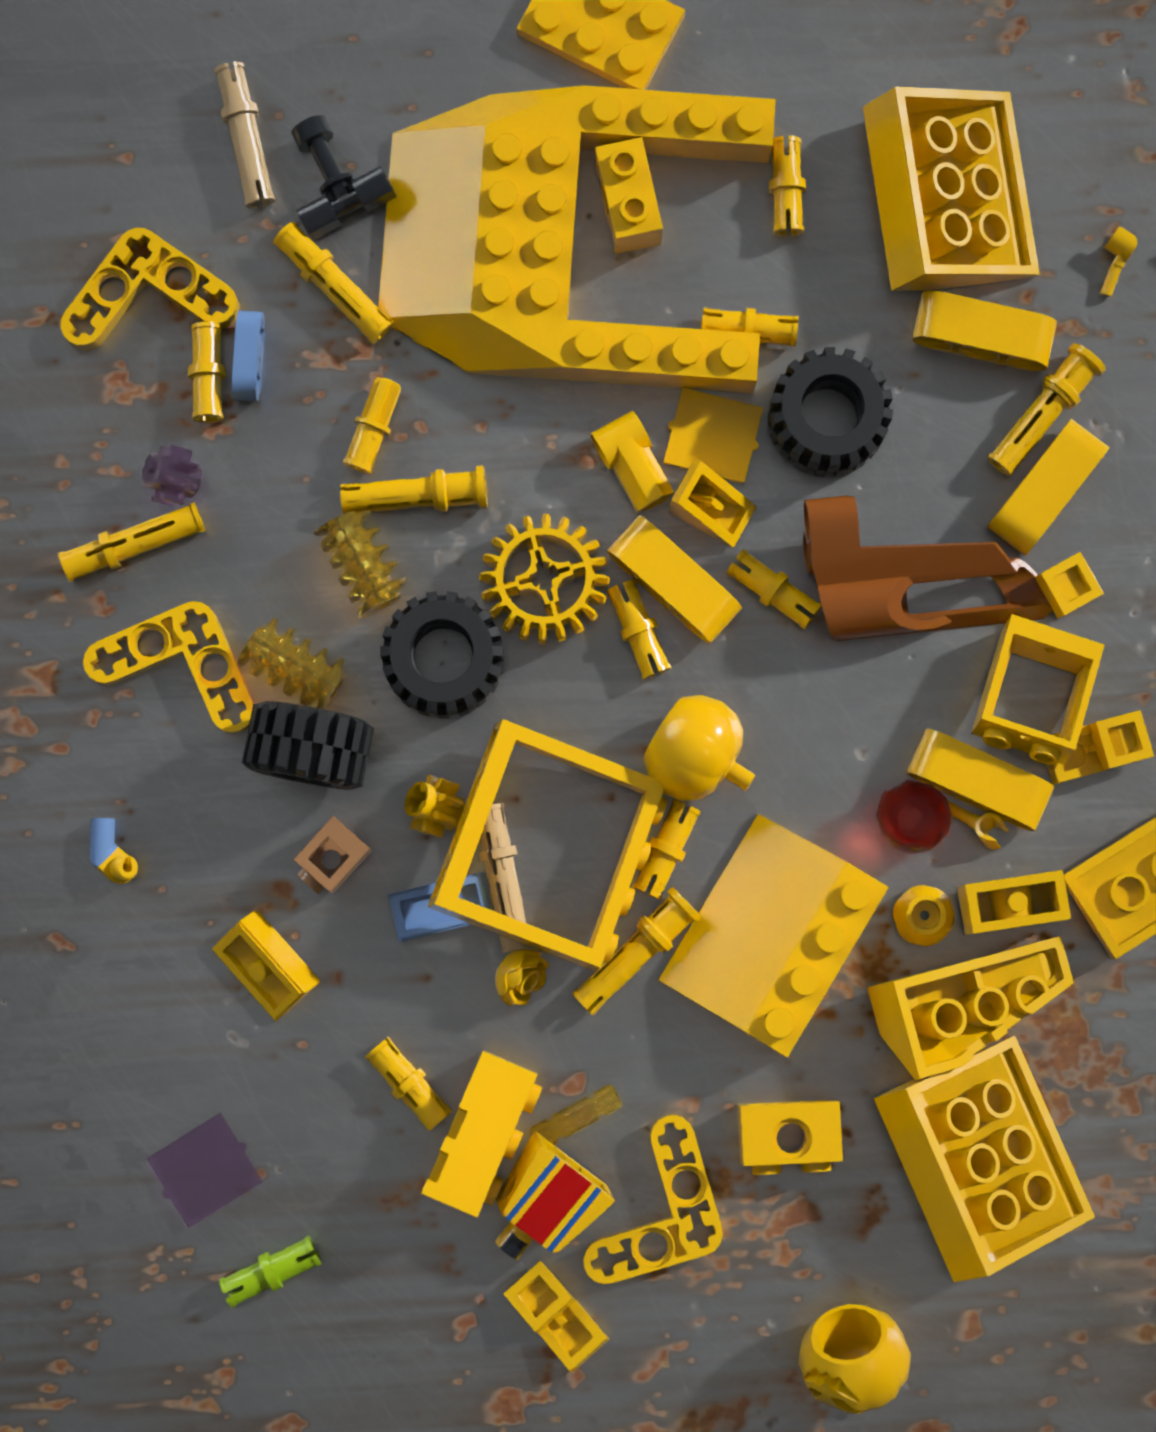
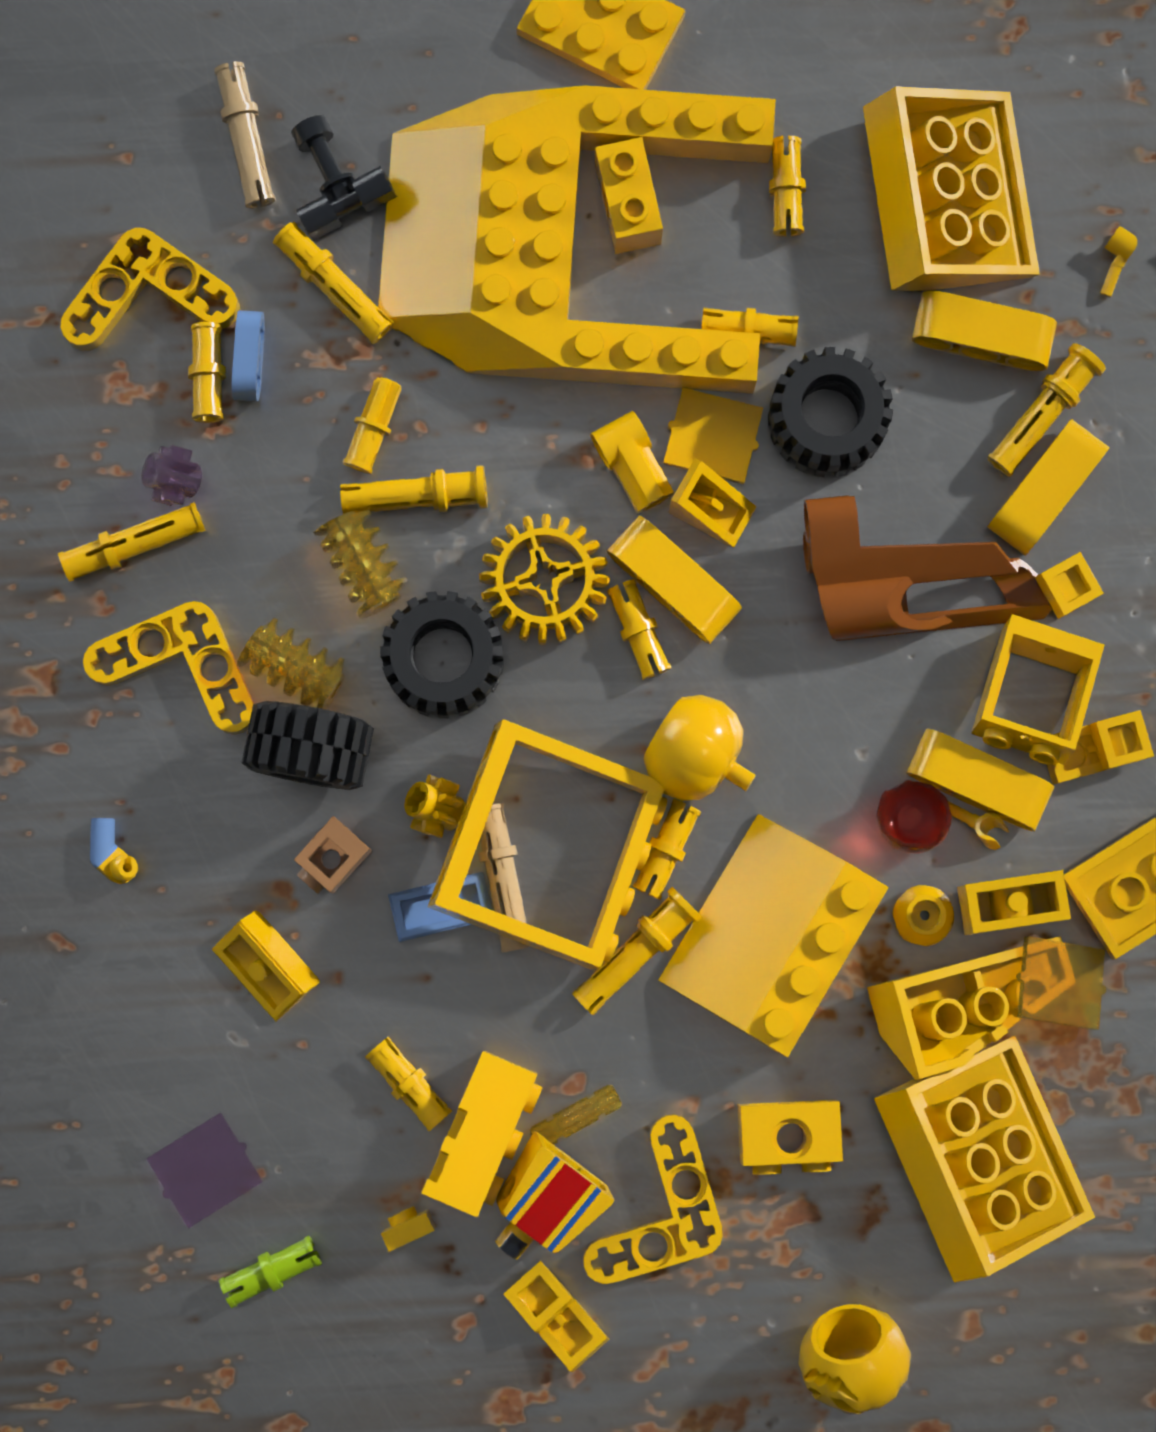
yellow plate [495,948,550,1006] -> none
yellow pin [726,549,822,630] -> none
none -> yellow plate [381,1206,436,1252]
none -> clear yellow piece [1016,936,1107,1030]

